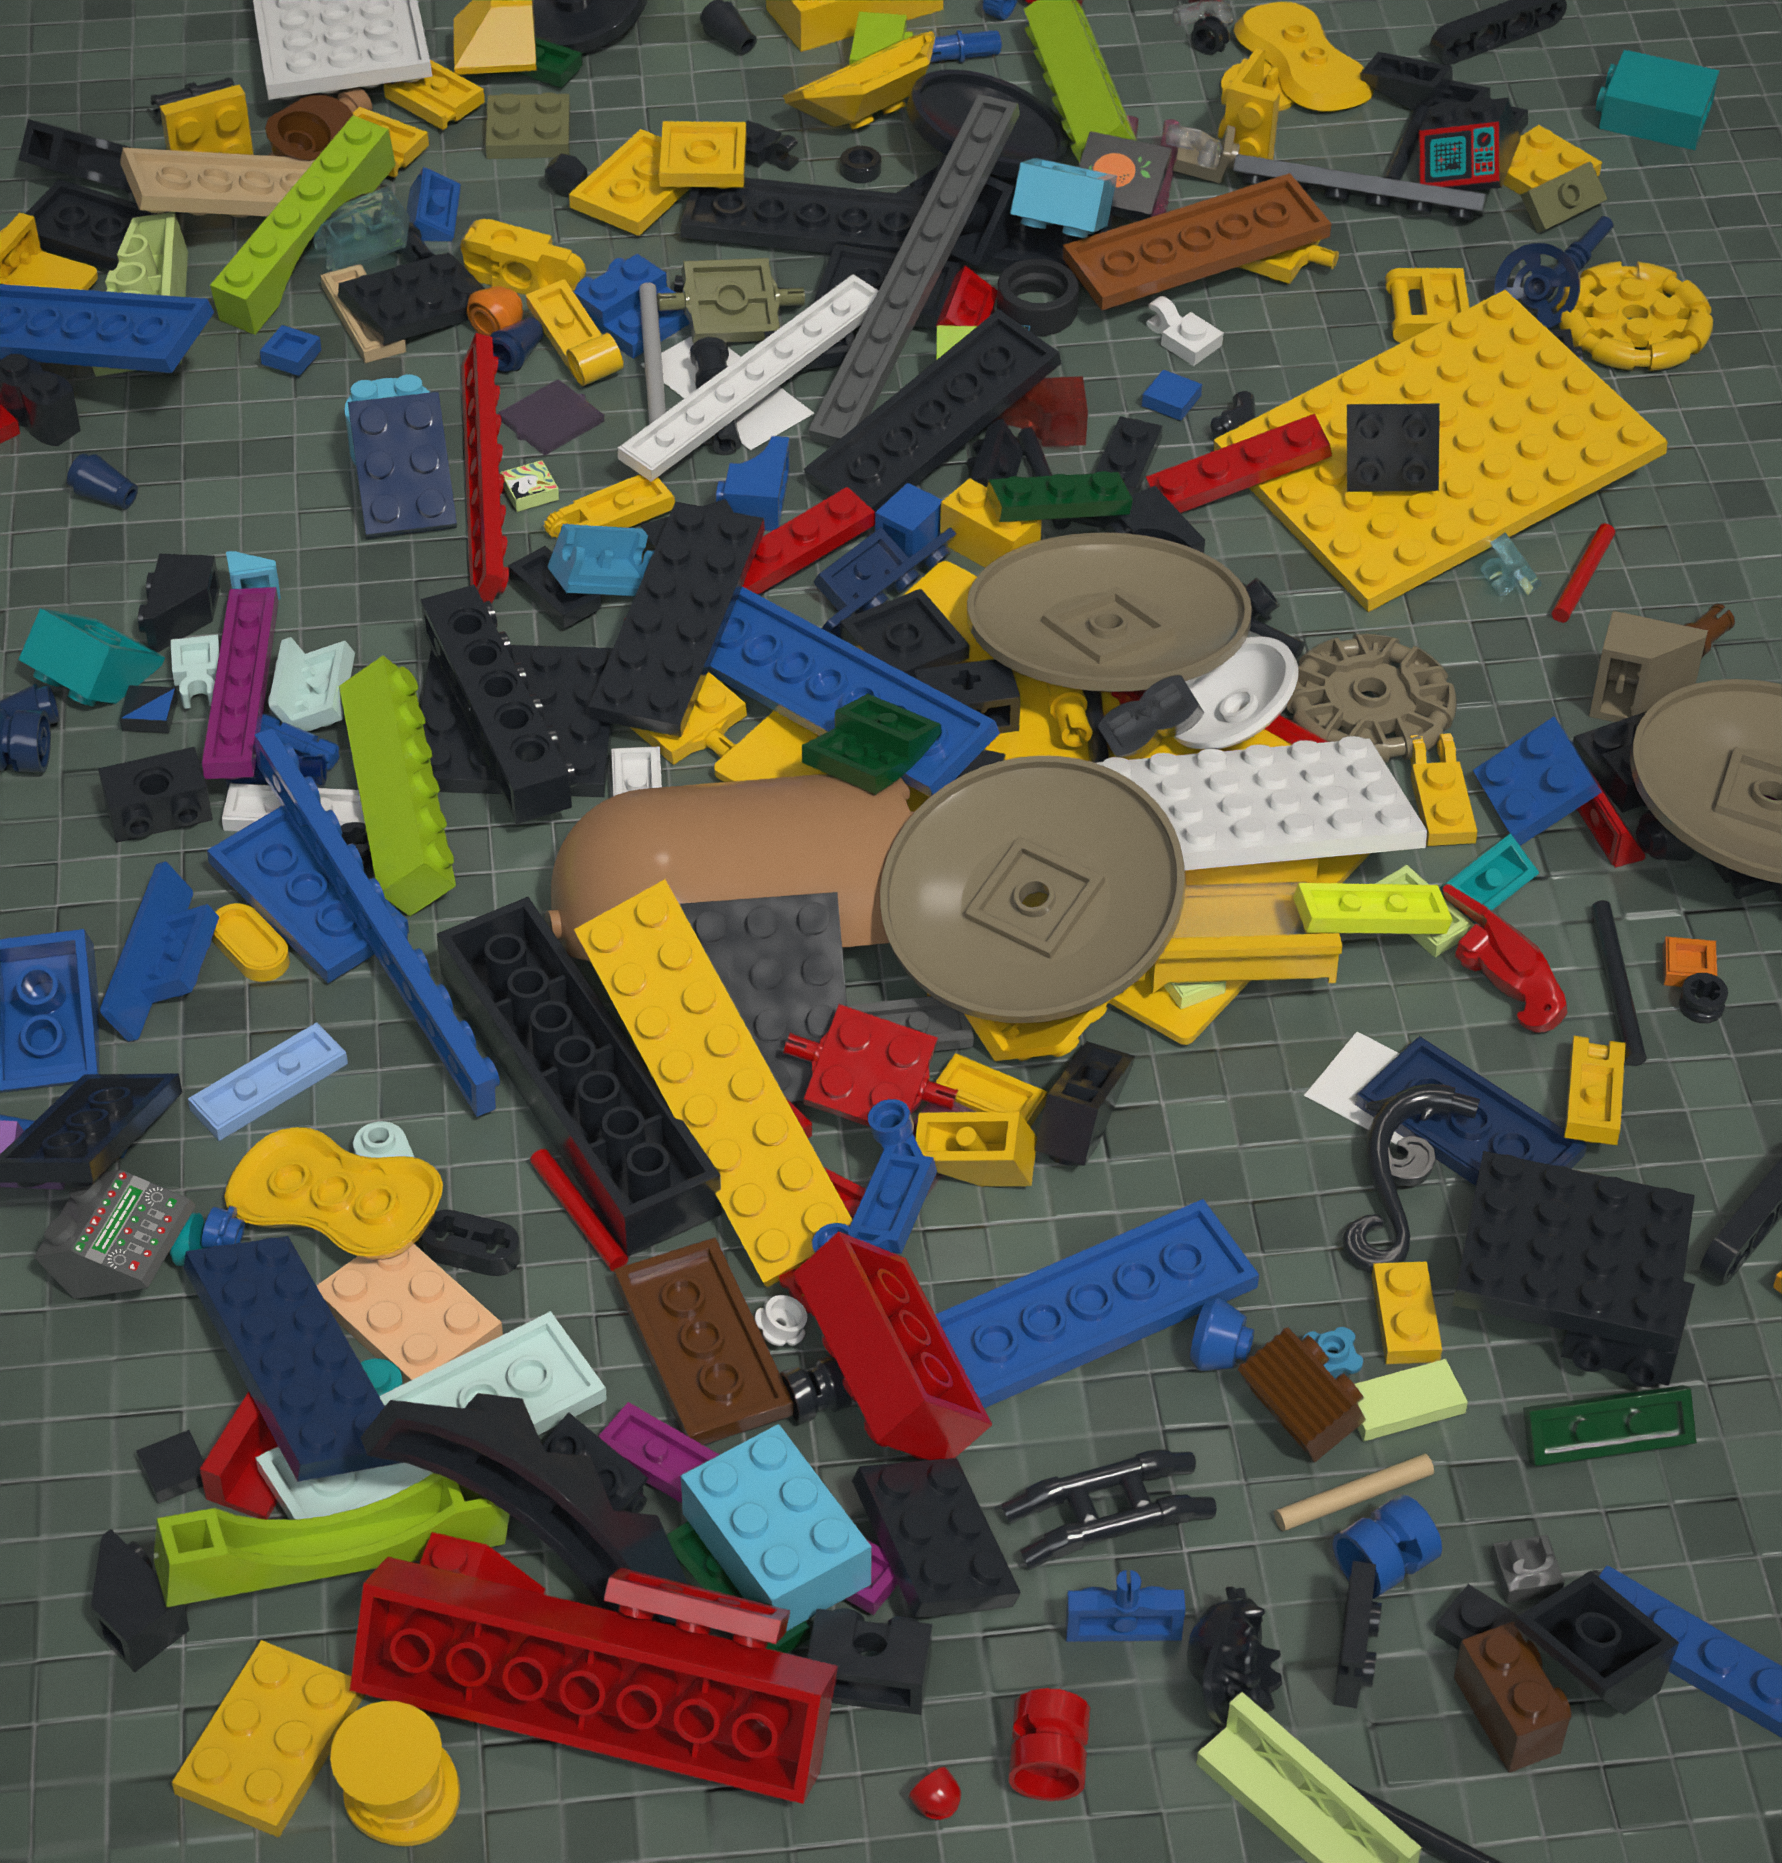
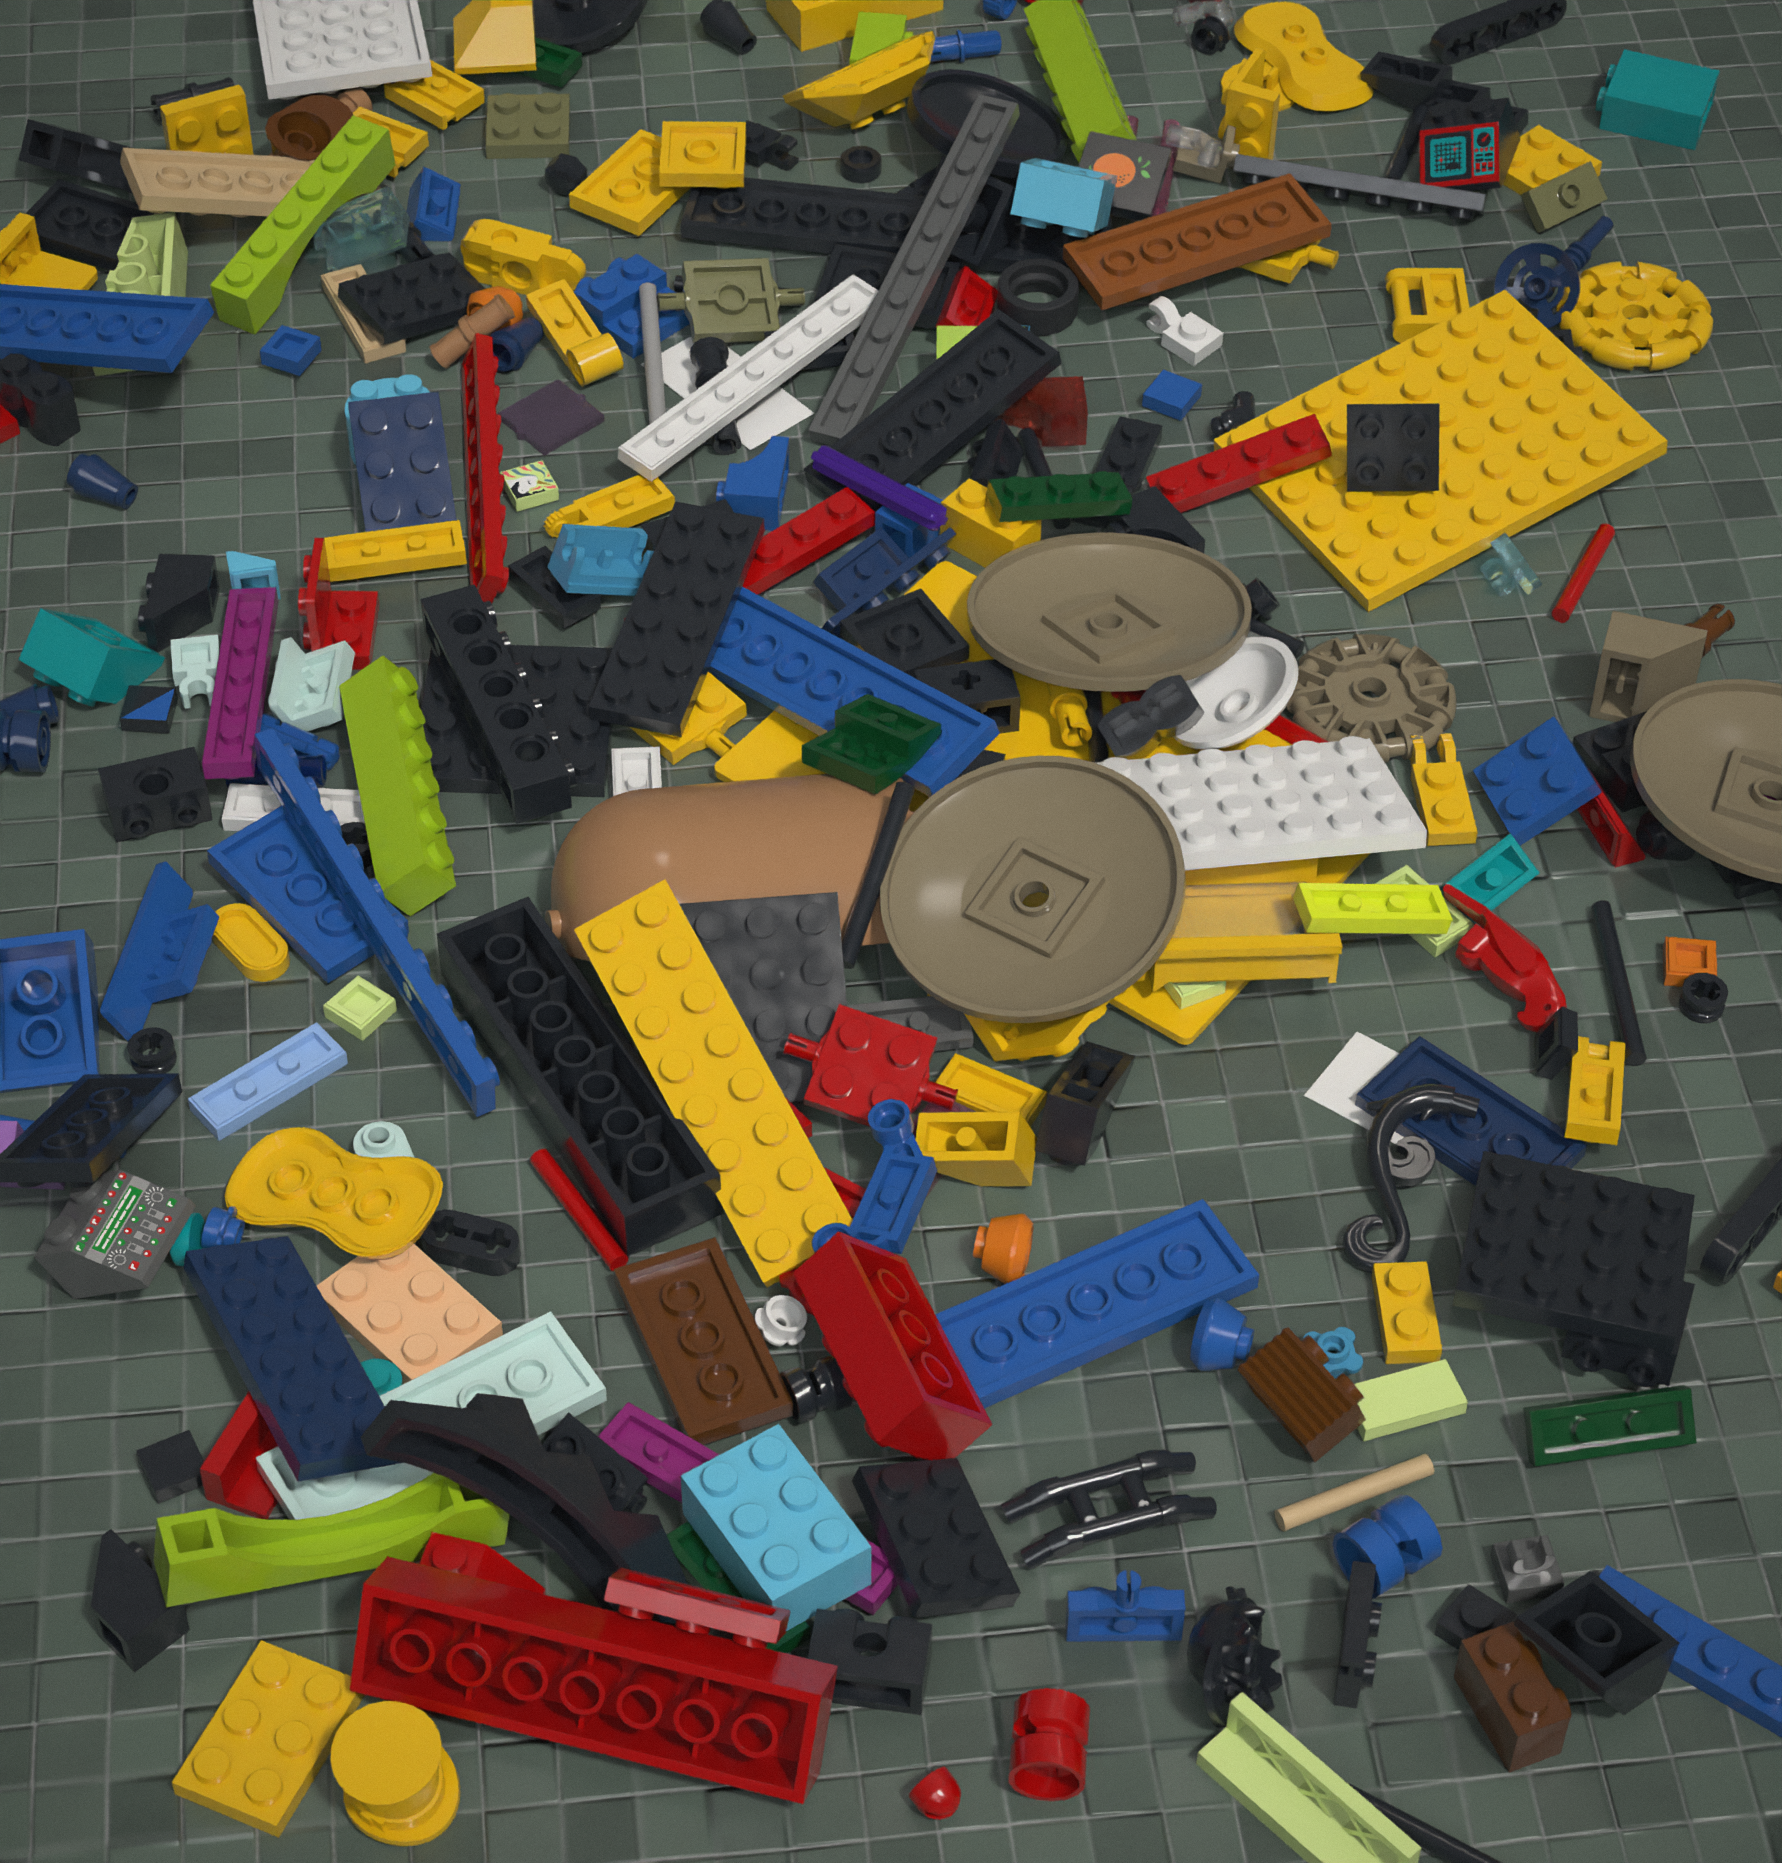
none -> black bush [127,1027,177,1074]
none -> red bracket [298,538,380,670]
none -> yellowish green tile [323,975,397,1041]
none -> yellow plate [324,520,467,582]
none -> medium nougat pin [429,294,515,369]
none -> dark purple axle [811,445,948,531]
none -> black bar [842,781,915,969]
none -> orange cone [973,1213,1034,1284]
none -> black tile [1535,1007,1578,1080]

